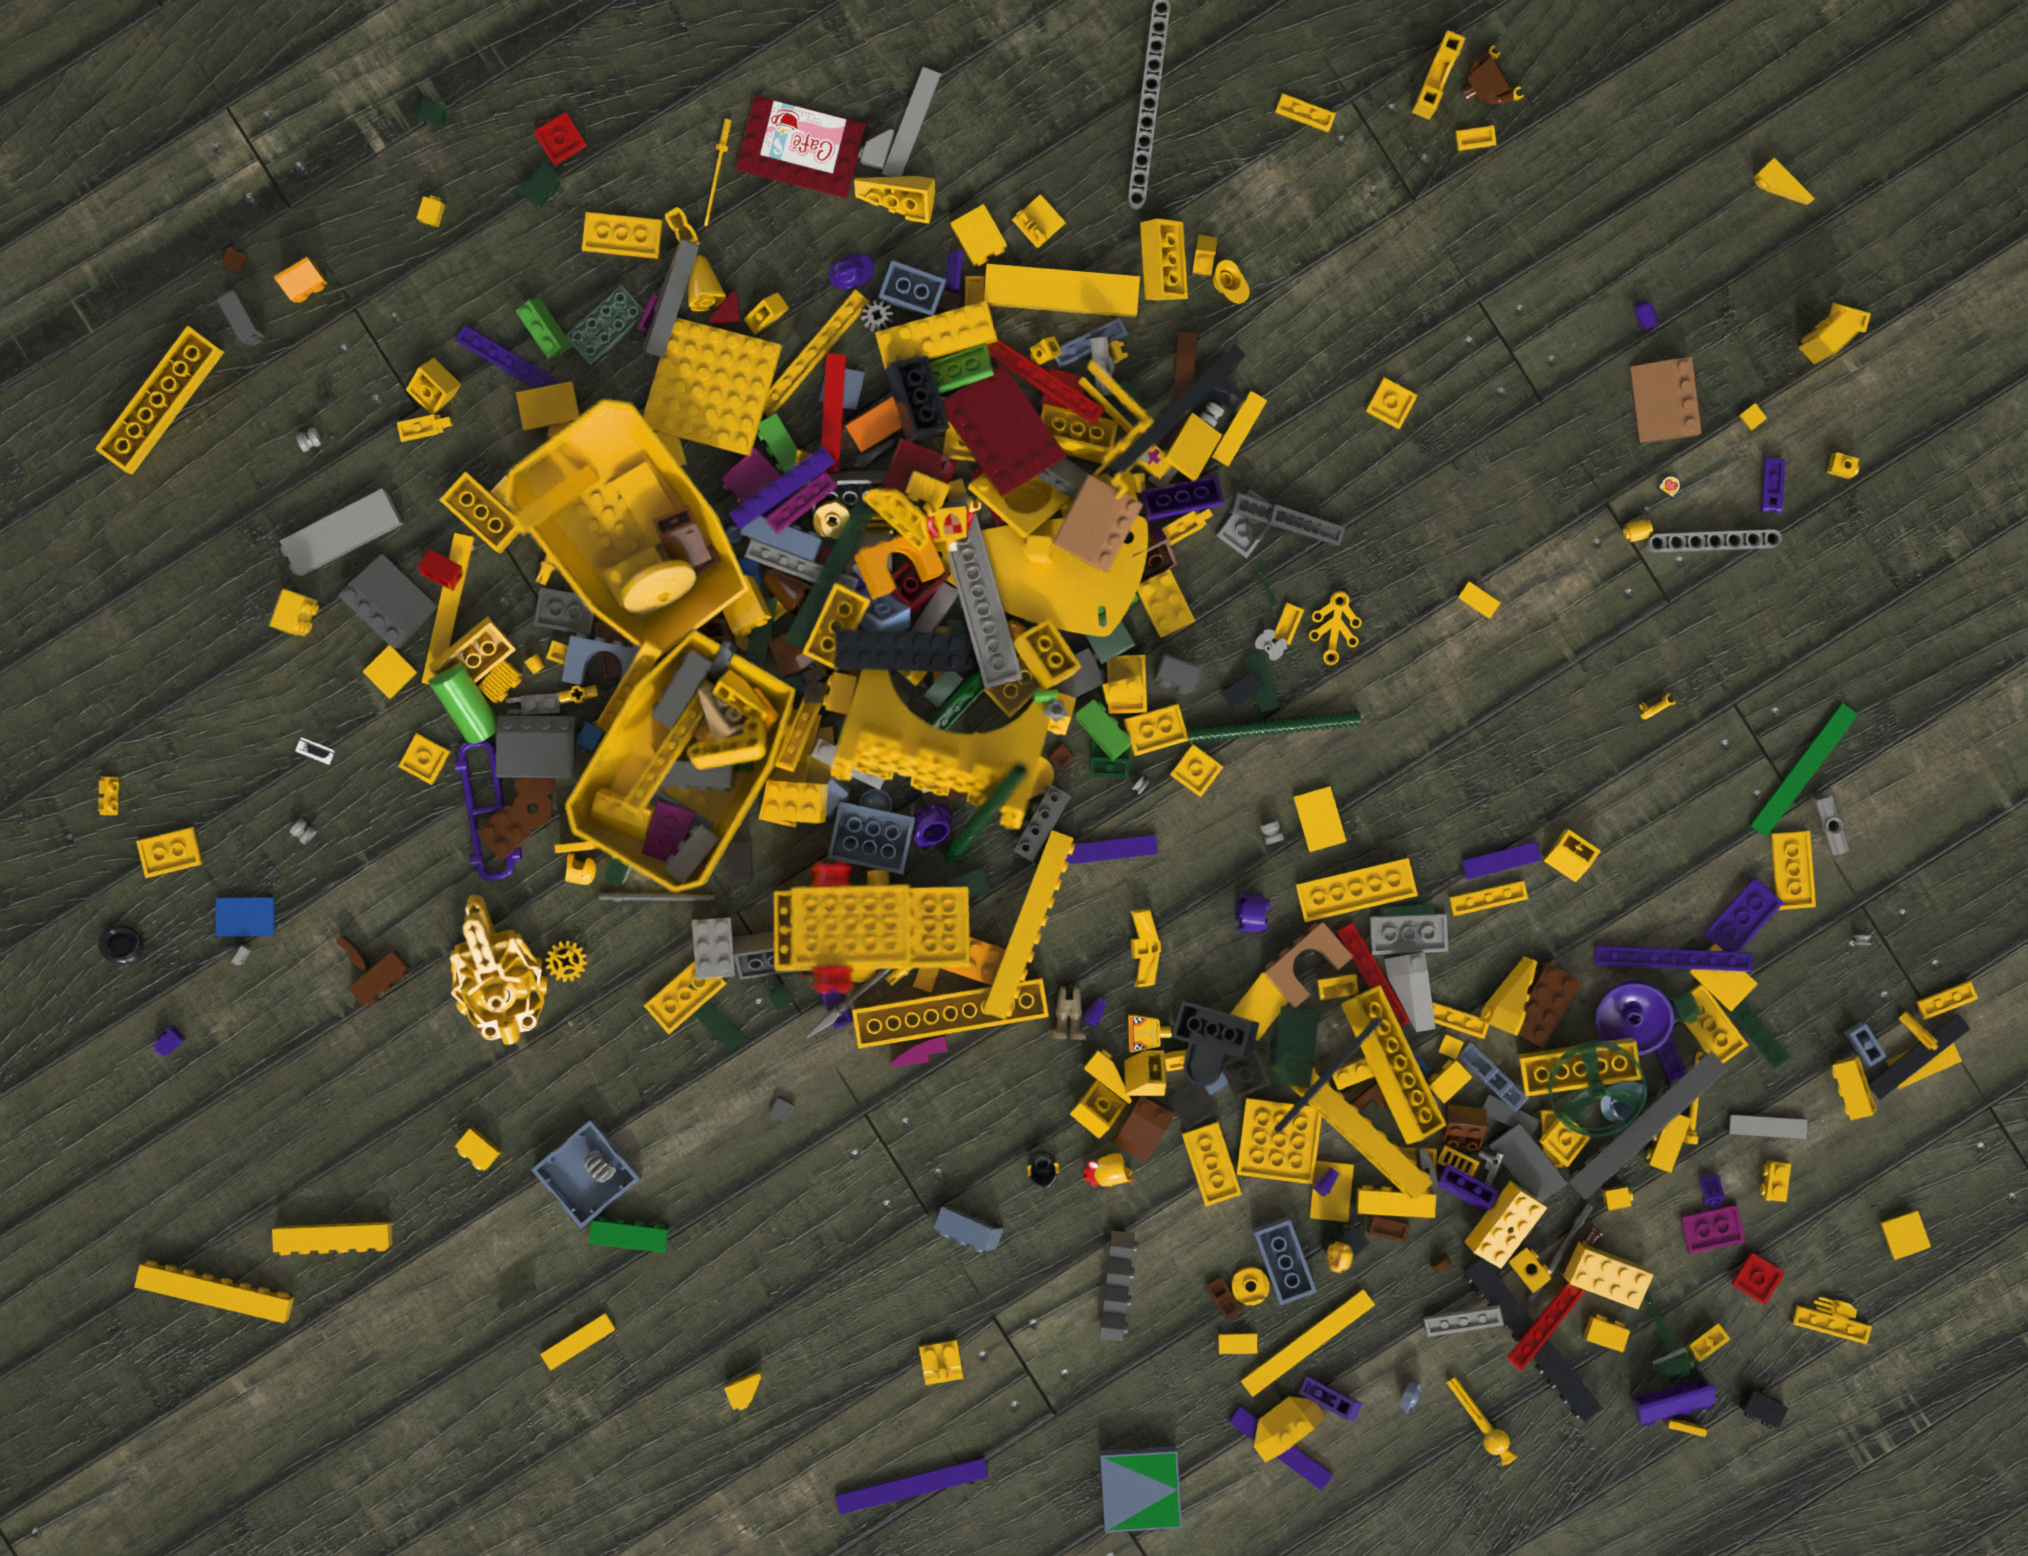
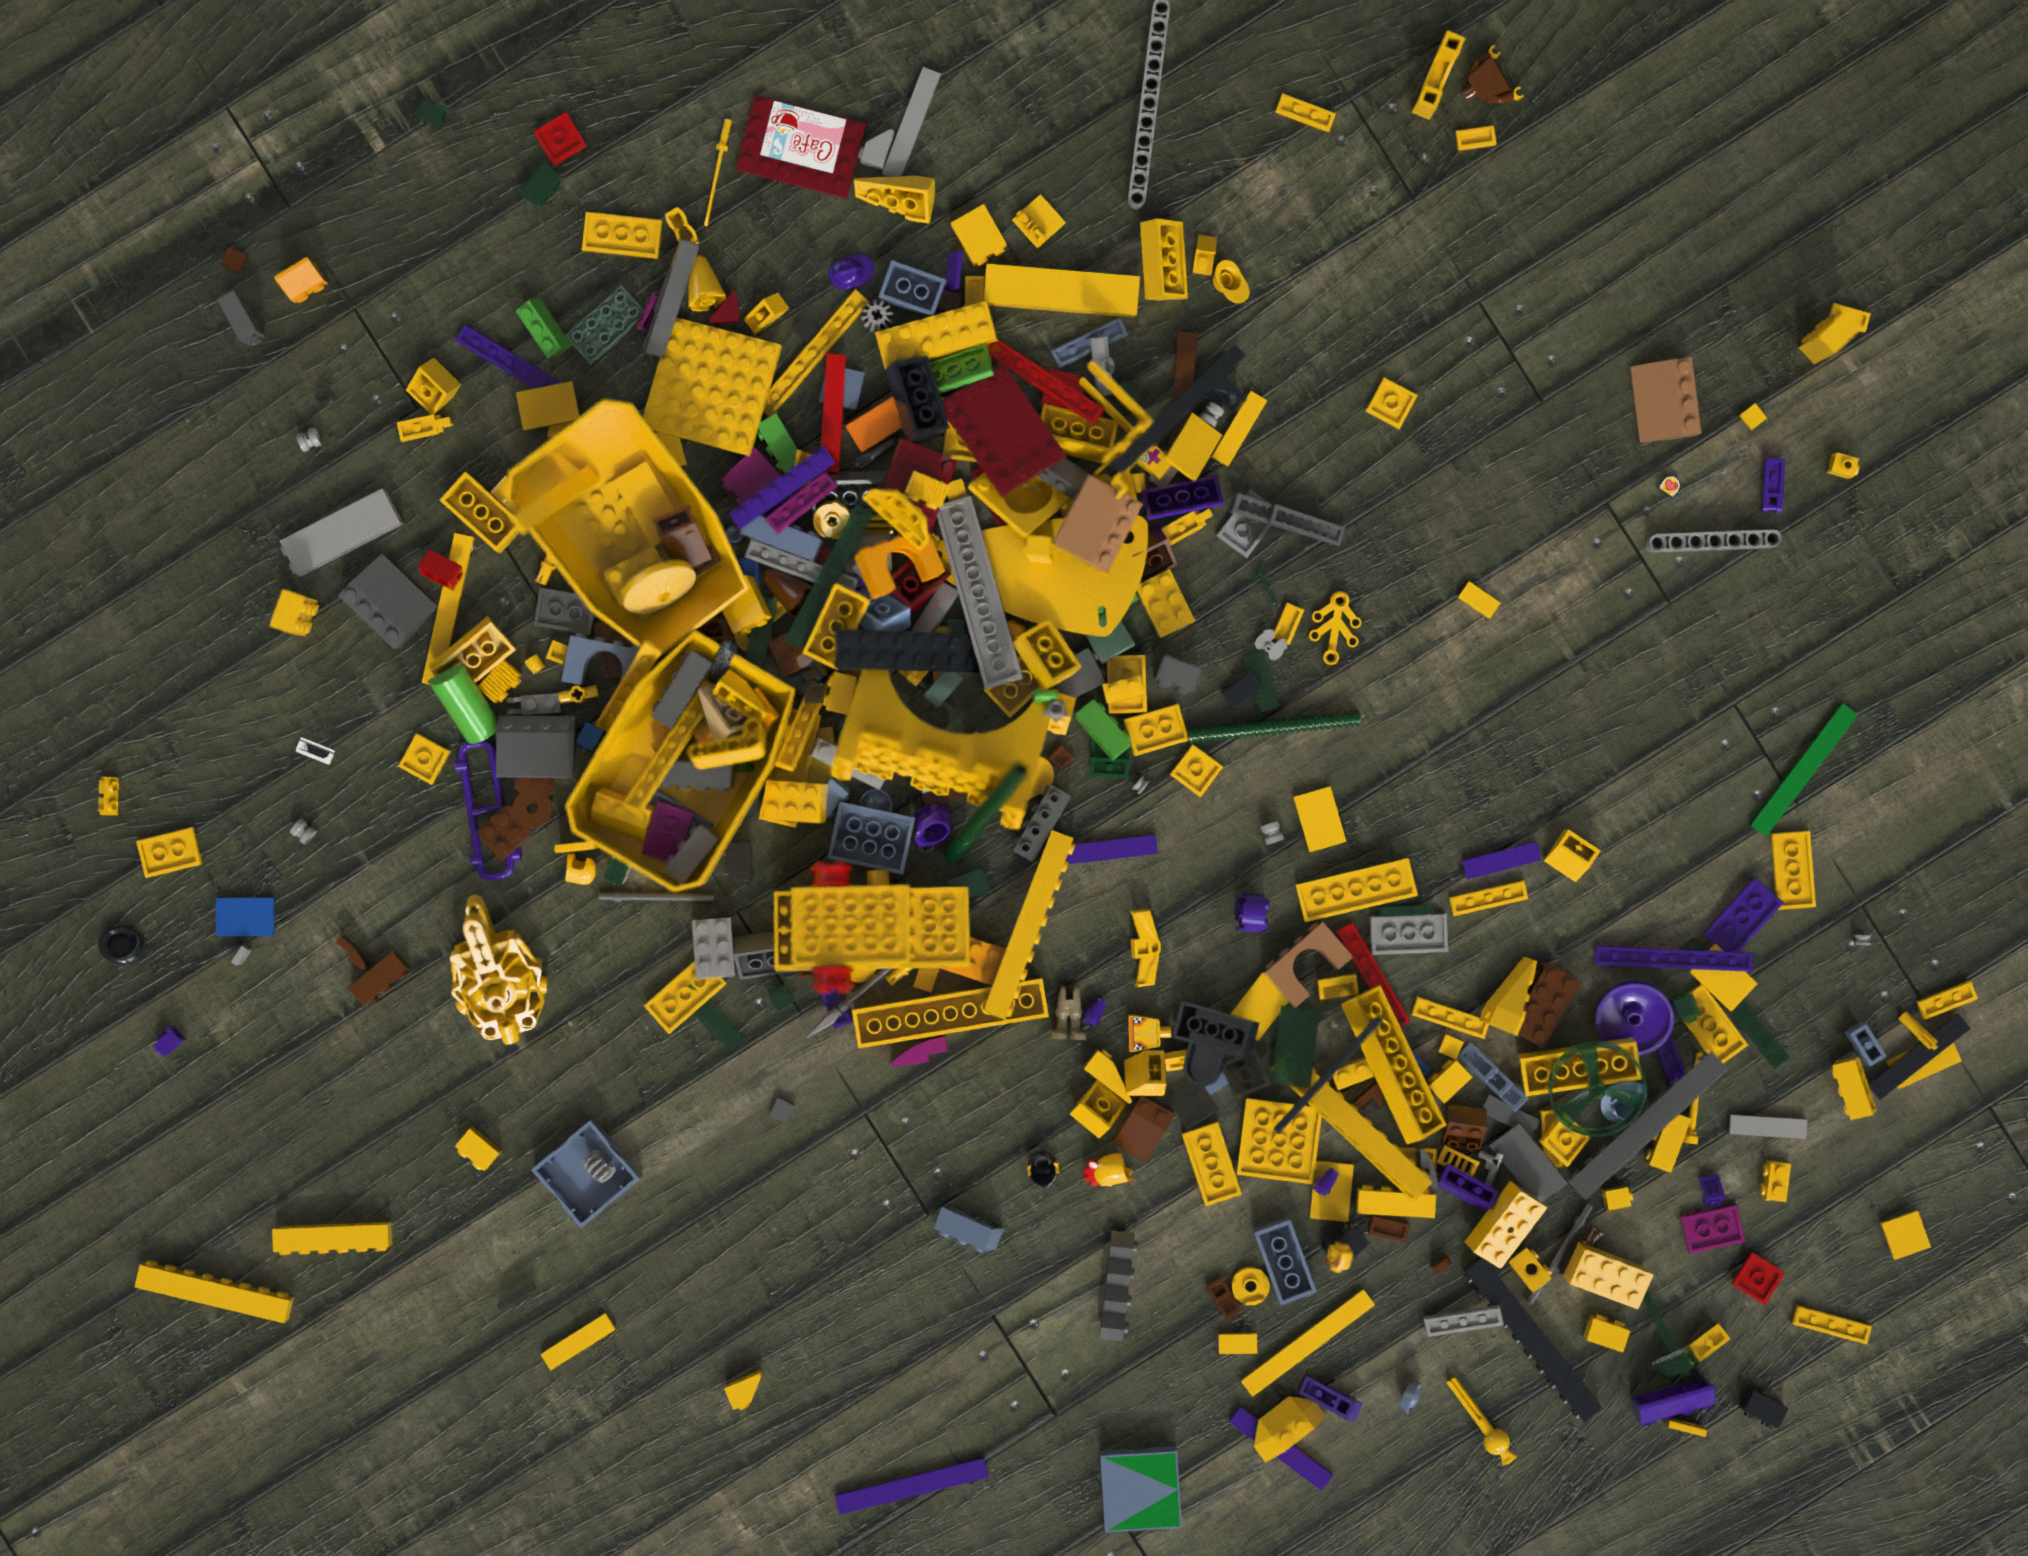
yellow brick [95,326,224,475] -> none
yellow tile [362,645,418,699] -> none
yellow brick [417,195,445,227] -> none
yellow gear [545,940,588,982] -> none
green brick [588,1216,670,1253] -> none
yellow hinge [919,1339,964,1385] -> none
torso [924,498,981,552] -> none
green tile [927,670,985,731] -> none
yellow brick [1030,336,1063,365] -> none
yellow tile [1108,340,1128,364] -> none
light grey wedge [1384,952,1436,1032] -> none
red tile [1506,1281,1586,1371] -> none
yellow brick [1623,519,1653,542] -> none
dark purple brick [1633,300,1658,330] -> none
yellow piece [1639,693,1676,719] -> none
yellow slope [1753,158,1815,205] -> none
yellow piece [1814,1297,1857,1320] -> none
light grey piece [1815,796,1849,856] -> none

